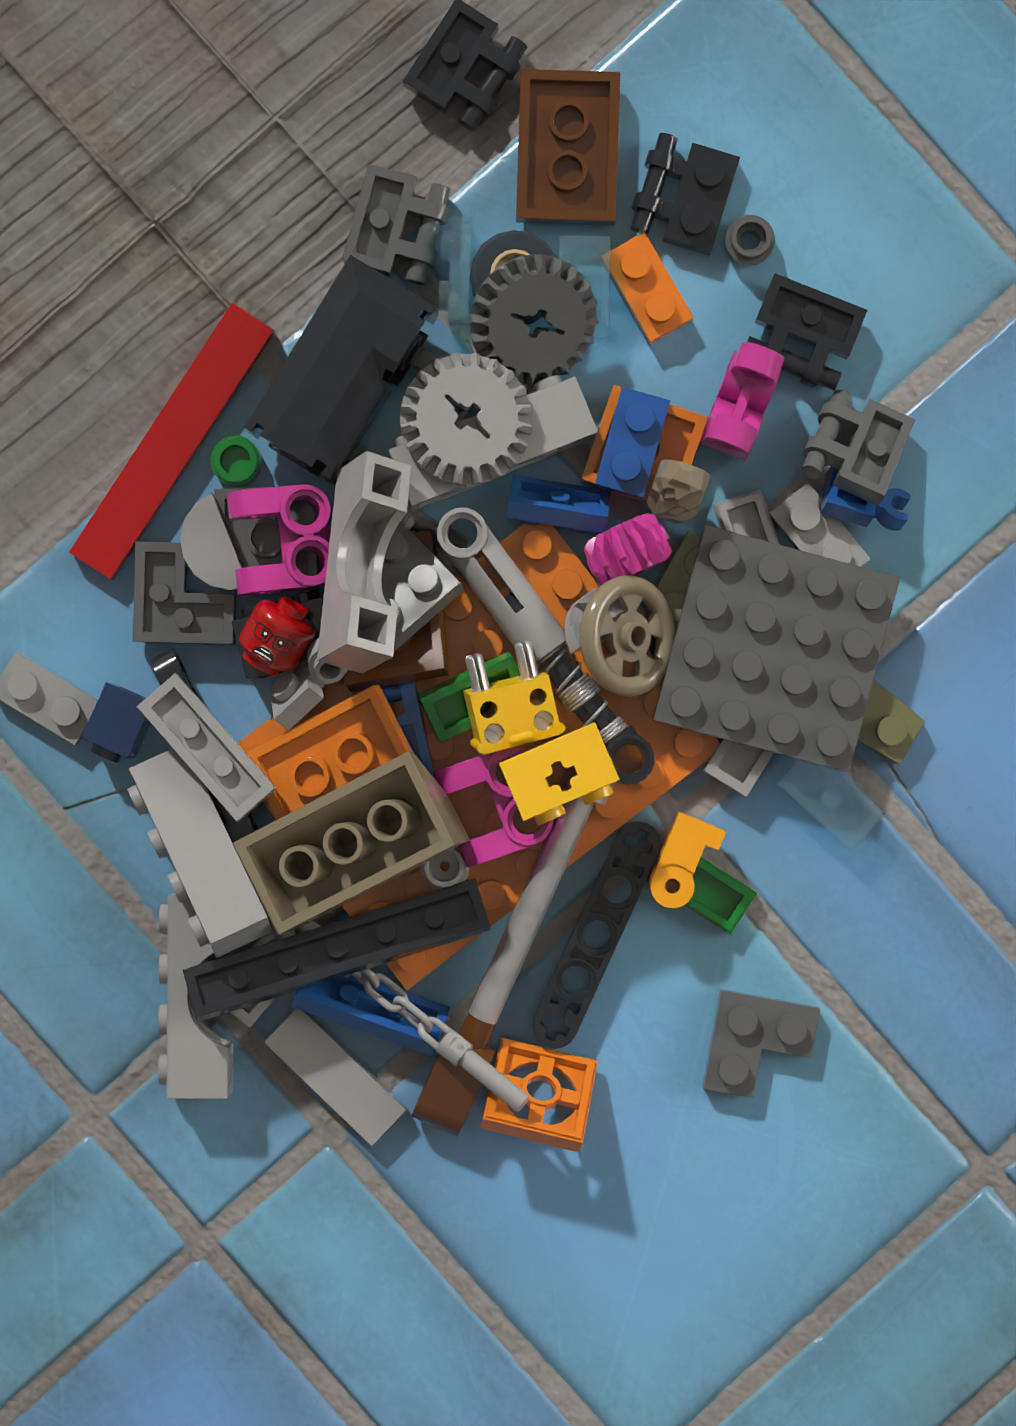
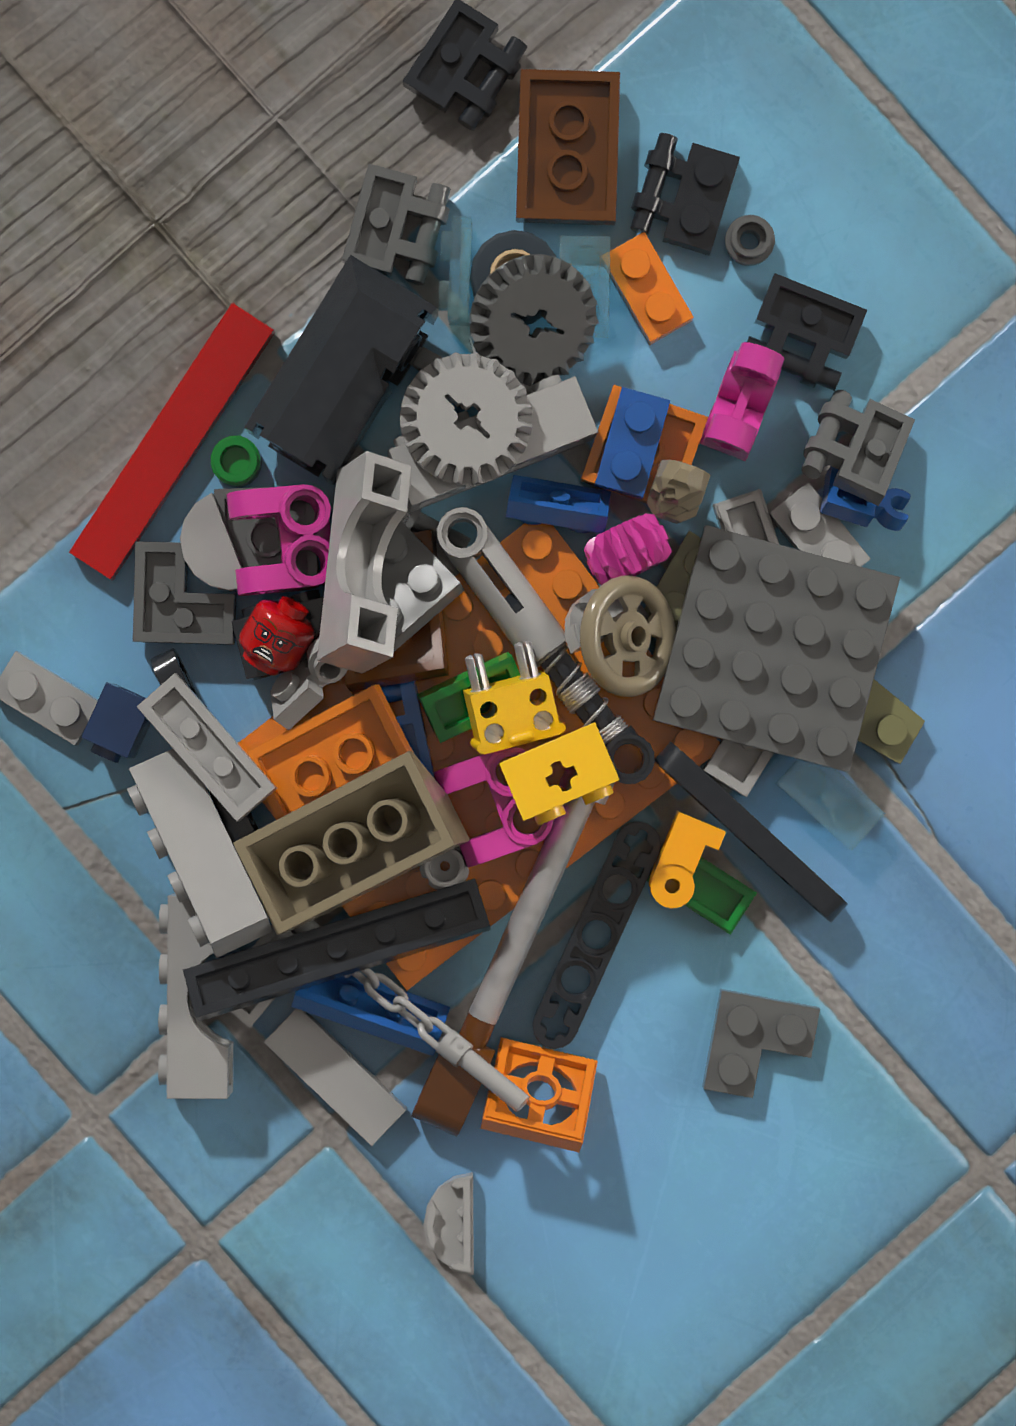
none -> light grey tile [423,1172,474,1275]
none -> black beam [655,742,848,922]

